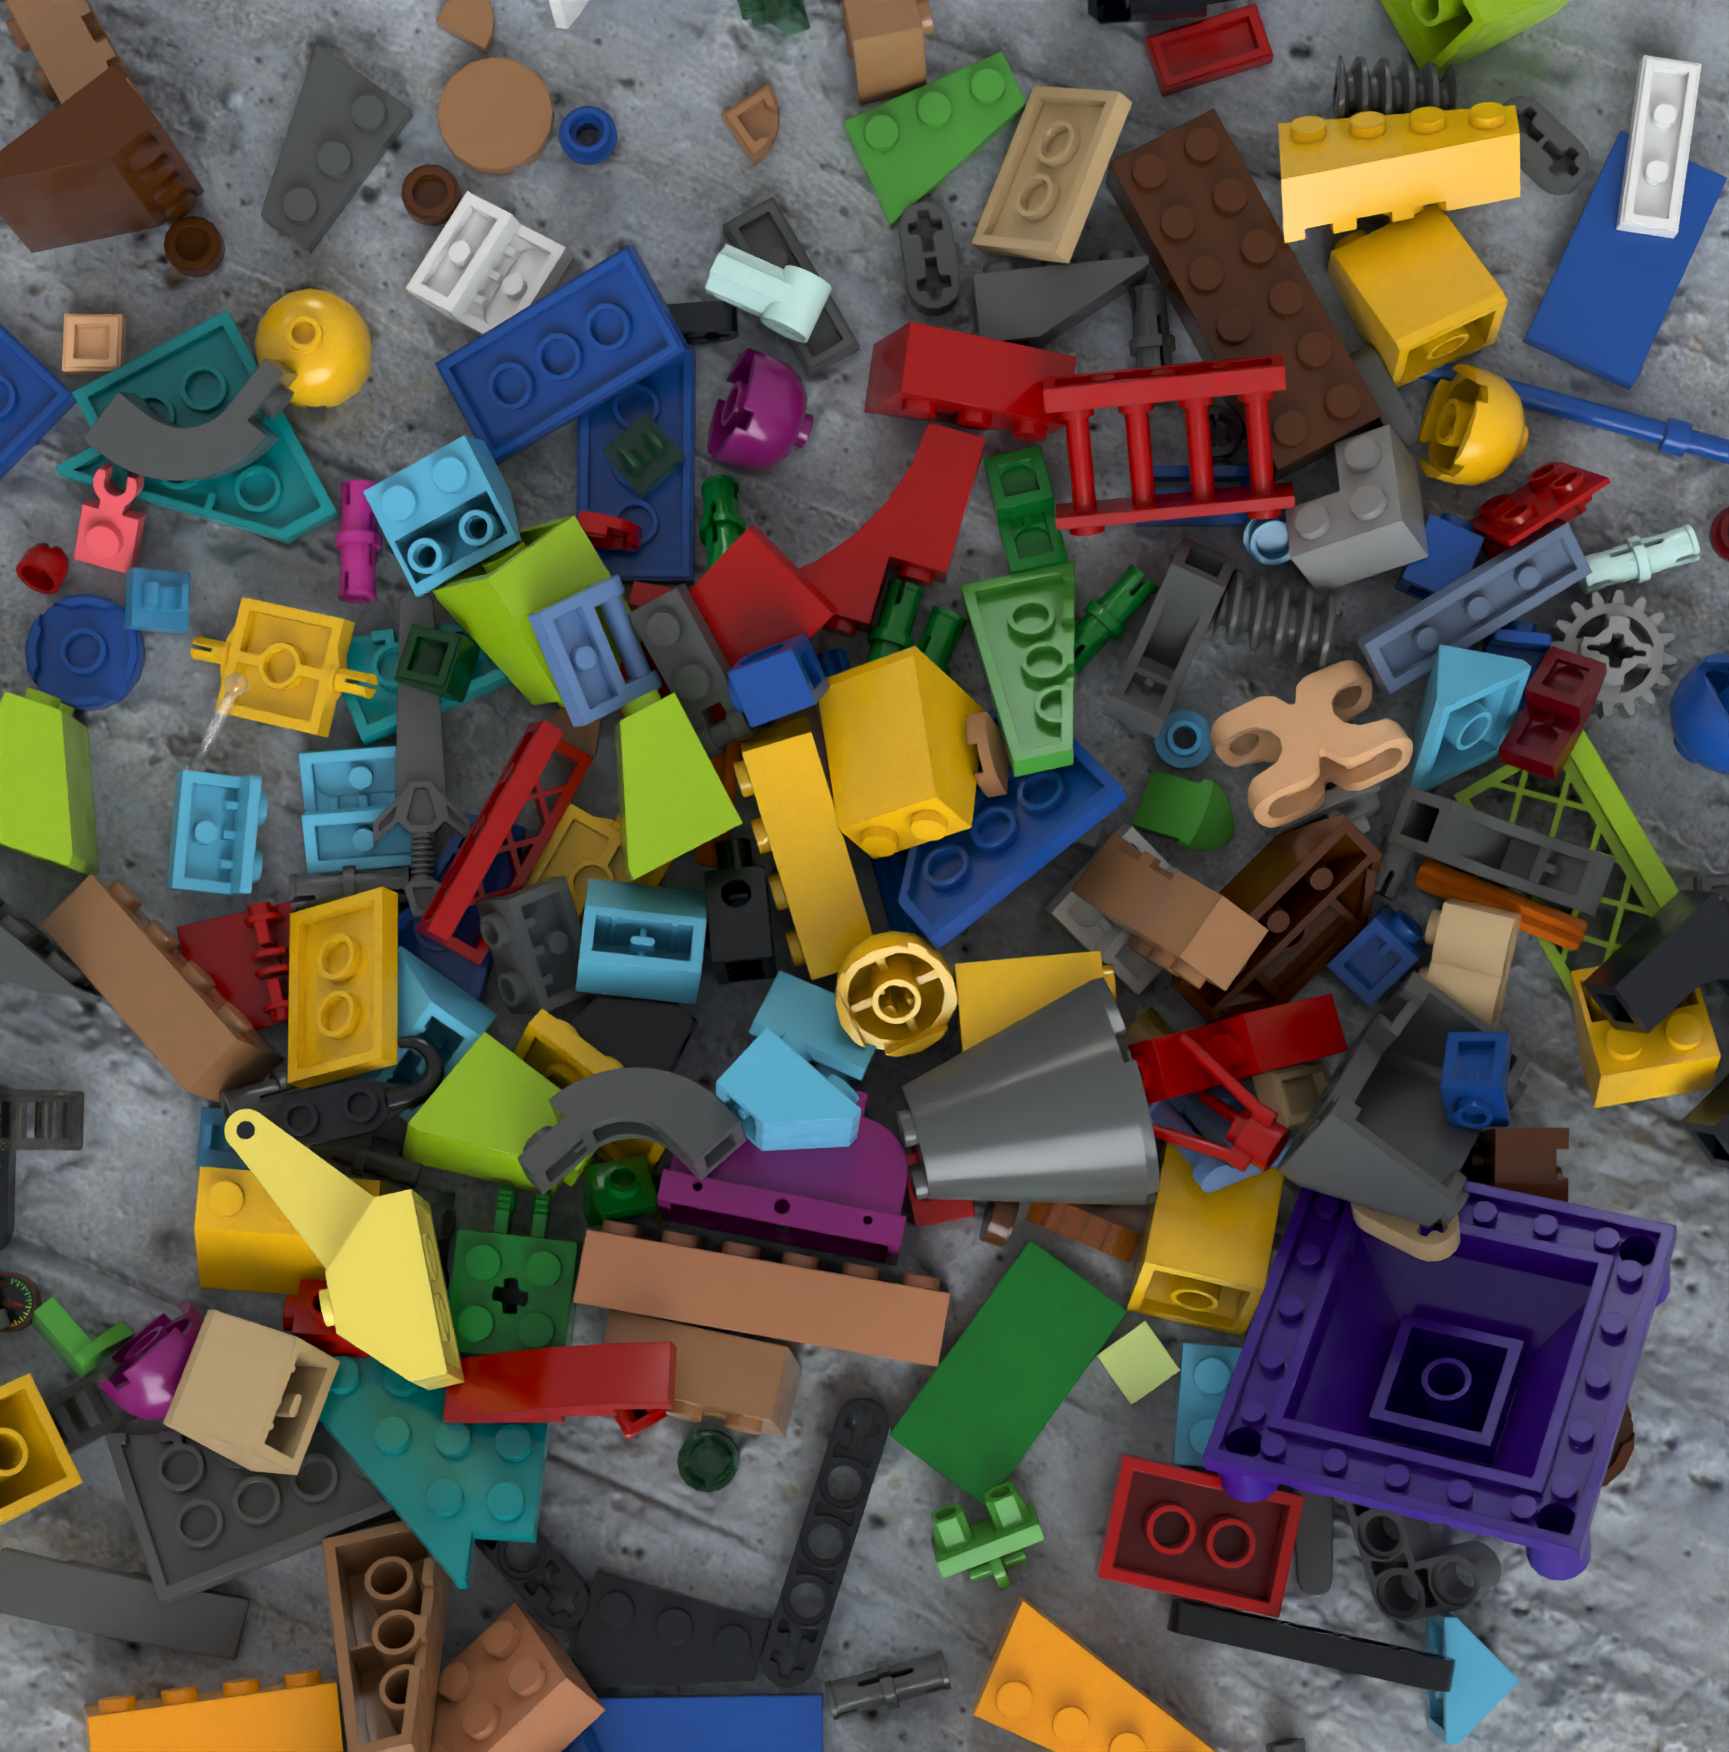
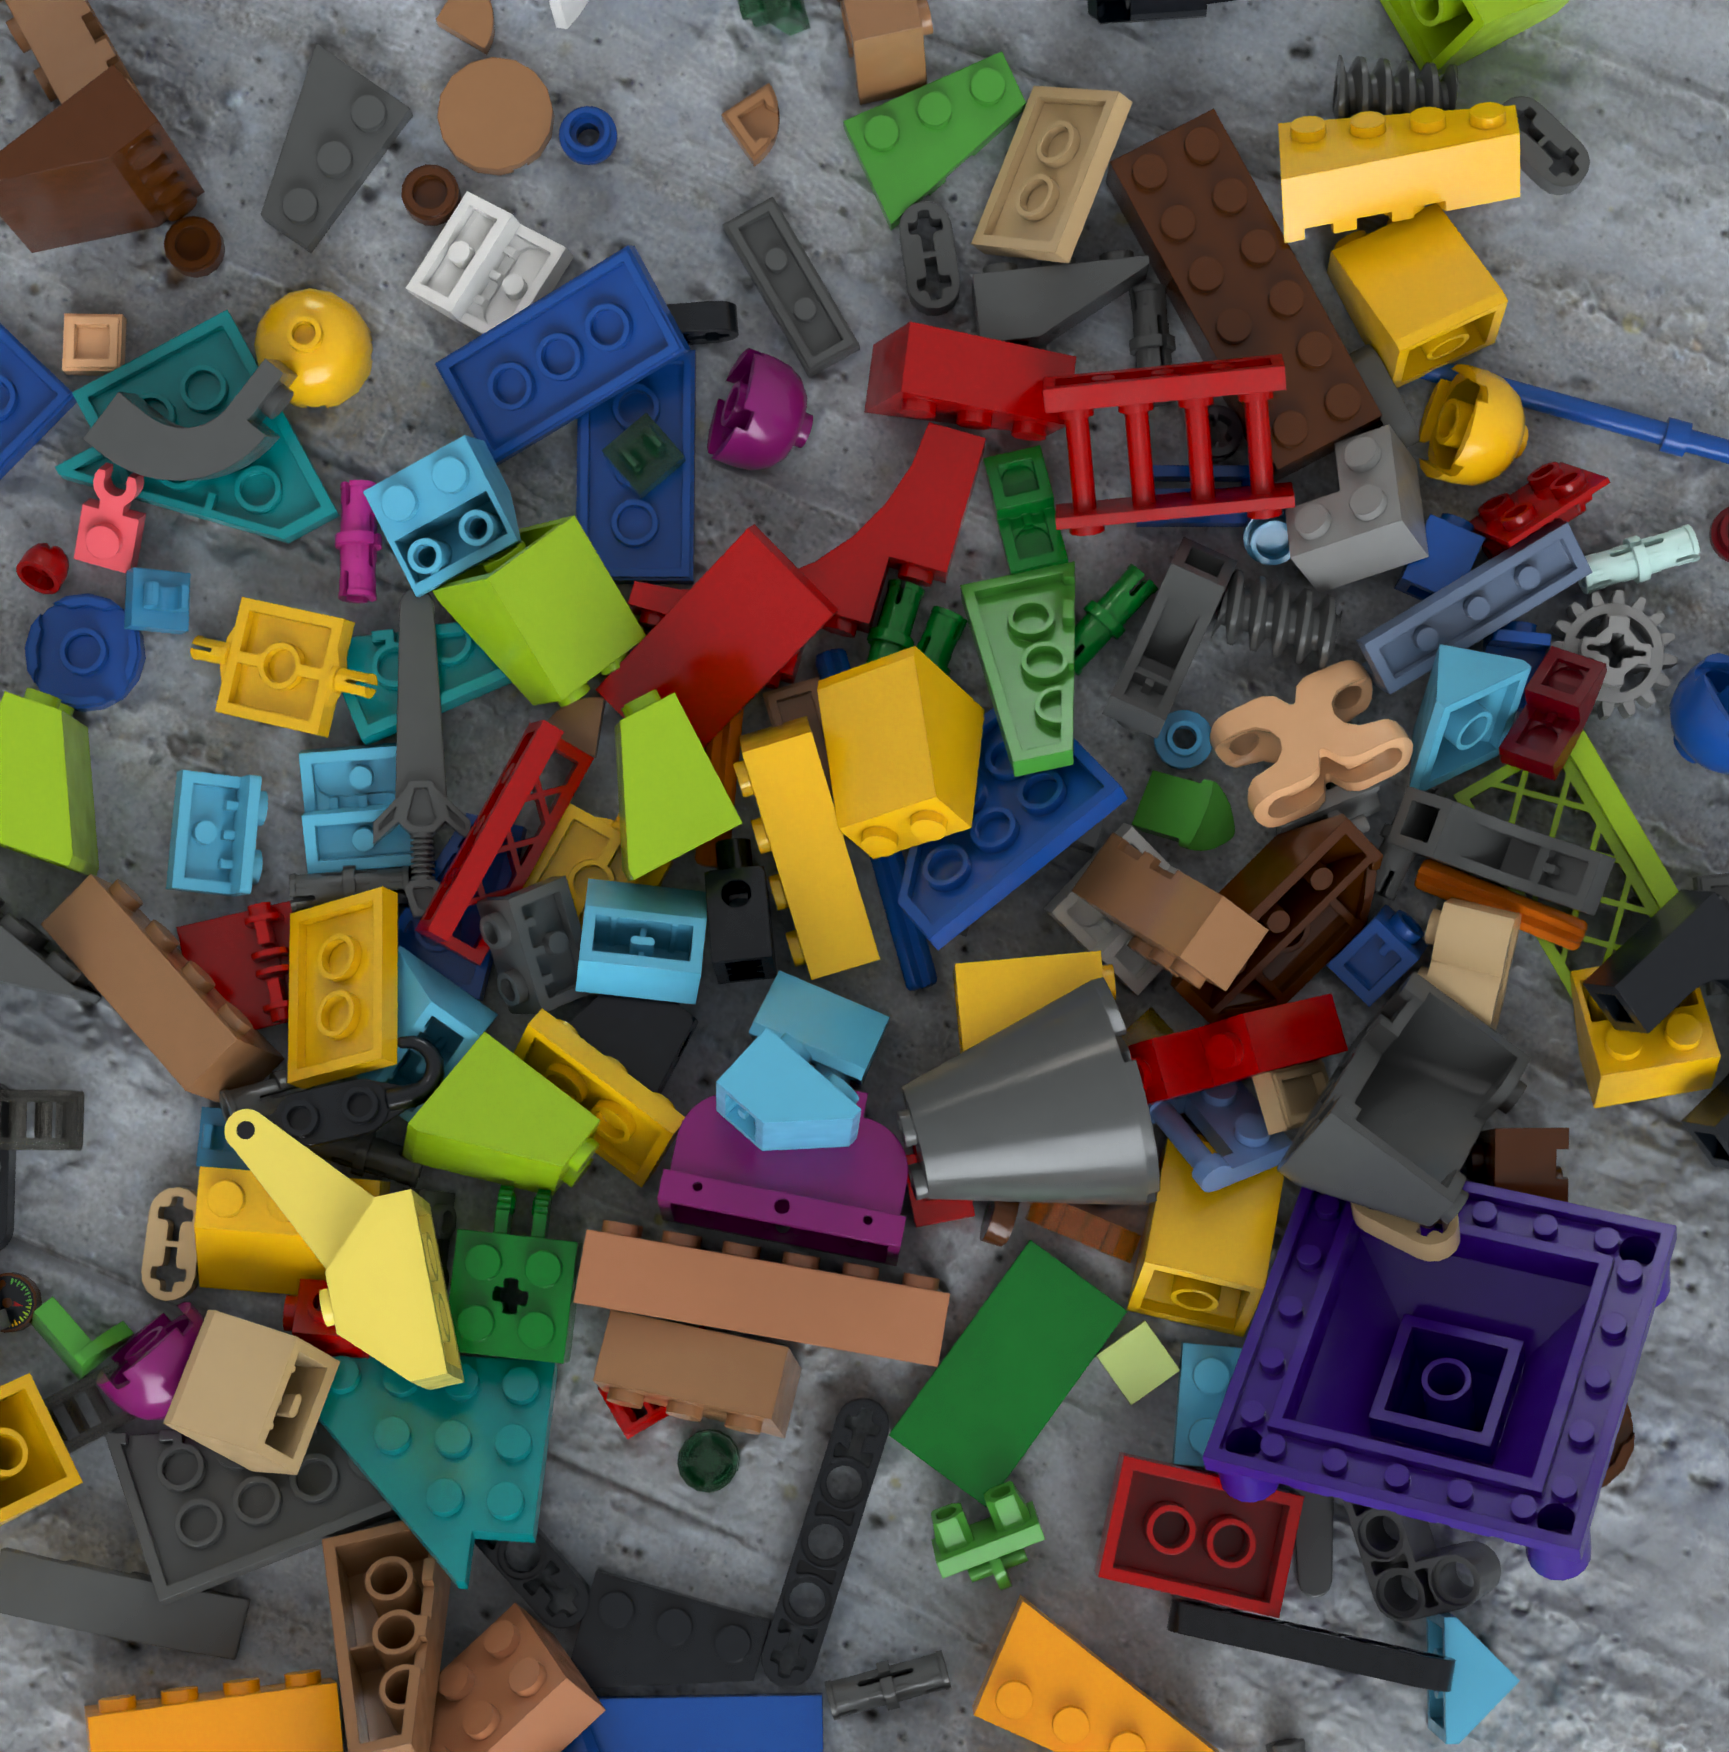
clear hinge [185,673,248,772] -> none
dark green slope [394,624,480,702] -> none
red slope [443,1341,677,1423] -> none
dark grey arch [517,1067,746,1195] -> none
medium blue plate [528,574,663,727] -> none
red tile [578,511,642,552] -> none
green bracket [583,1155,658,1227] -> none
dark grey plate [628,583,761,760] -> none
green pin [699,475,746,572] -> none
light aqua piece [705,244,832,343] -> none
blue brick [727,633,830,728] -> none
yellow cylinder [834,931,958,1057] -> none
medium nougat tile [966,711,1010,798] -> none
red tile [1144,3,1274,97] -> none
red plant [1152,1033,1291,1172] -> none
blue bracket [1440,1032,1512,1129] -> none
blue tile [1523,130,1727,390] -> none
white tile [1616,55,1702,239] -> none
none -> tan beam [141,1187,199,1301]

